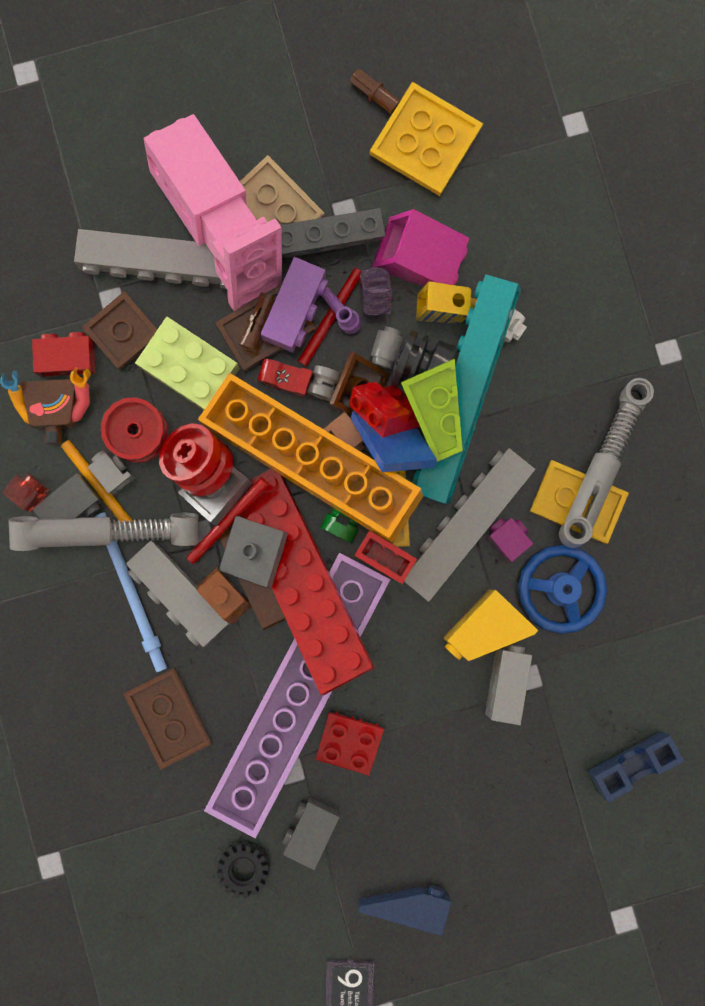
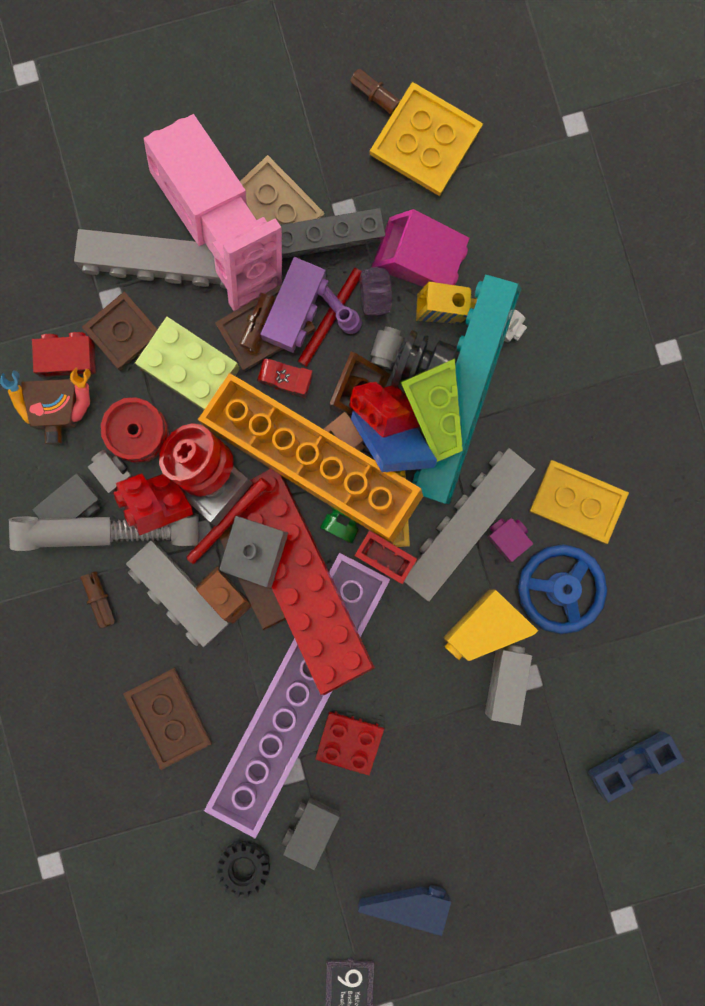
clear red brick [1,473,50,512] -> none
light orange bar [61,440,133,522] -> none
light blue bar [95,512,167,672] -> none
light grey wheel [307,365,341,401] -> none
light grey piece [559,378,654,548] -> none
none -> reddish brown axle [80,571,115,628]
none -> red plate [113,473,193,536]

